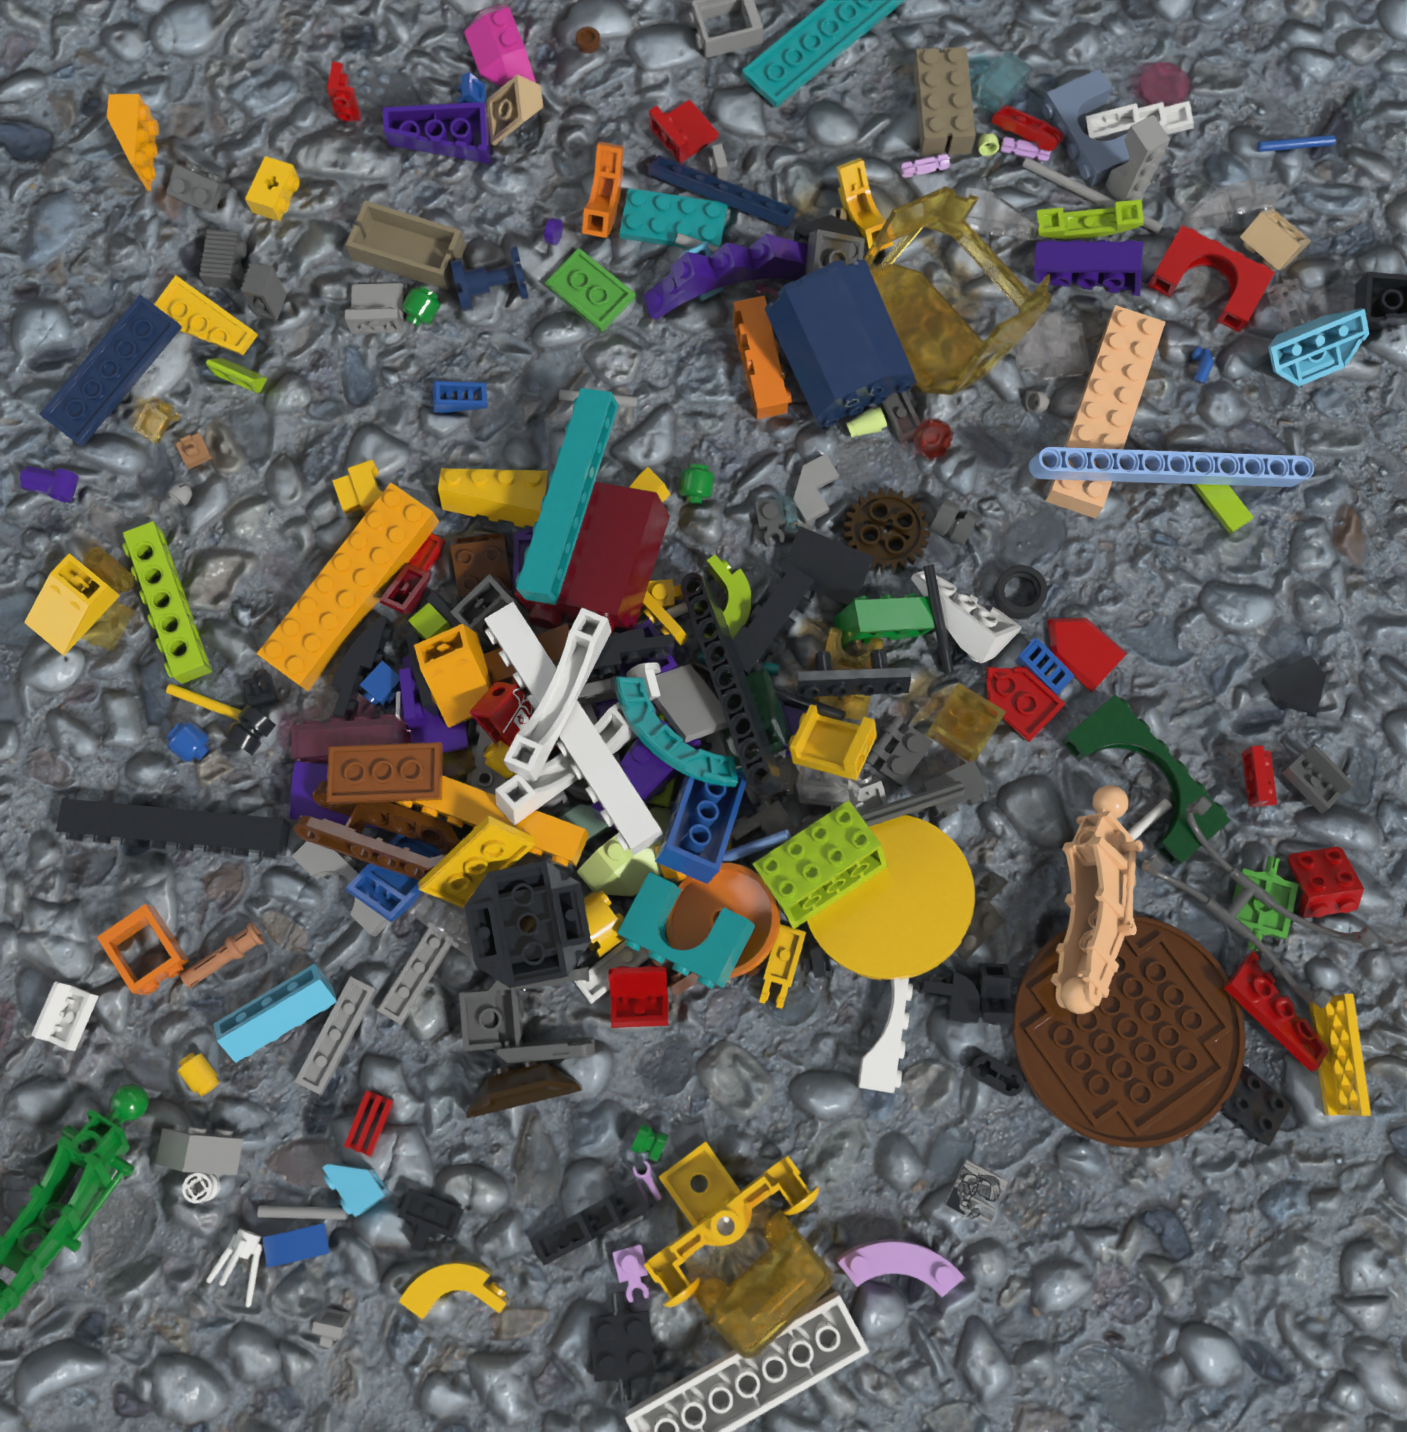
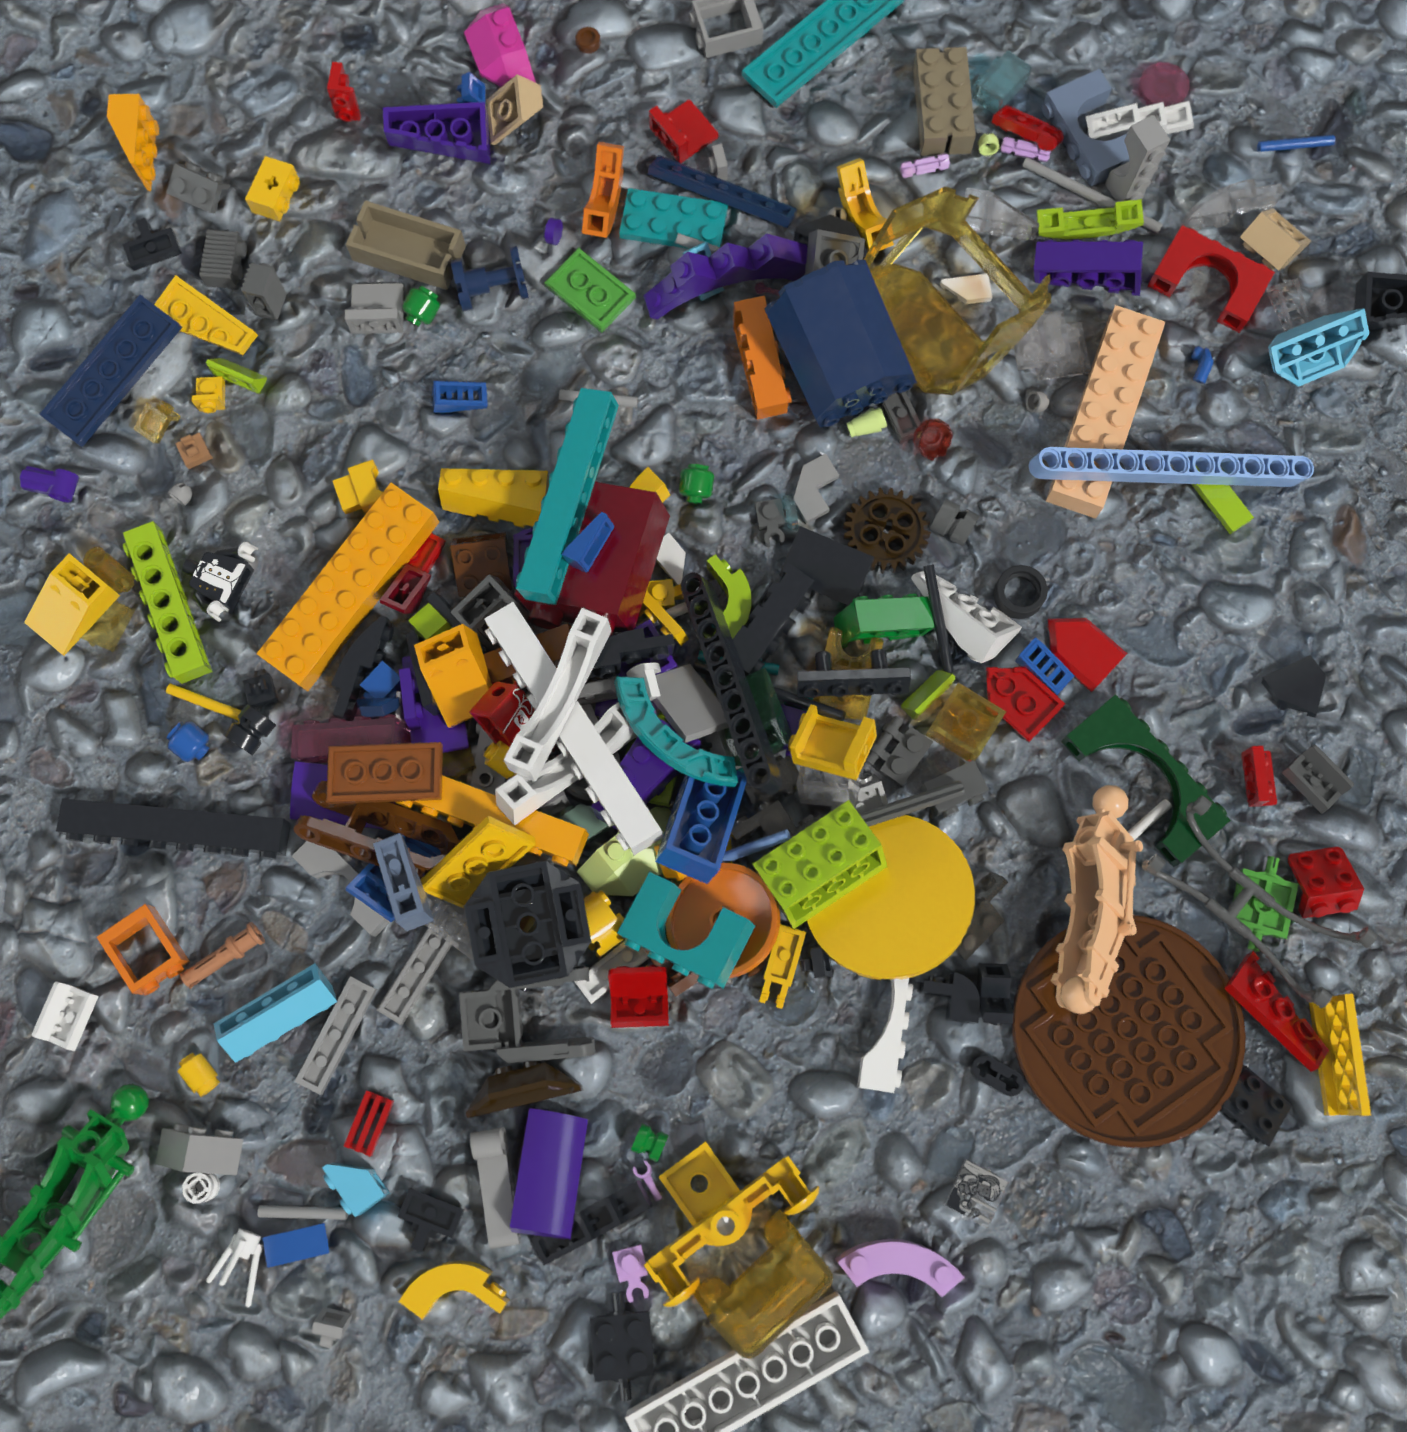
none -> black hinge [122,217,182,271]
none -> torso [182,542,258,622]
none -> yellow bracket [192,376,225,413]
none -> dark blue tile [356,697,401,717]
none -> sand blue slope [373,833,434,931]
none -> light grey beam [470,1127,521,1249]
none -> dark purple slope [510,1108,588,1240]
none -> blue slope [561,512,614,573]
none -> white tile [656,533,686,586]
none -> lime slope [901,670,956,720]
none -> white tile [940,274,992,304]

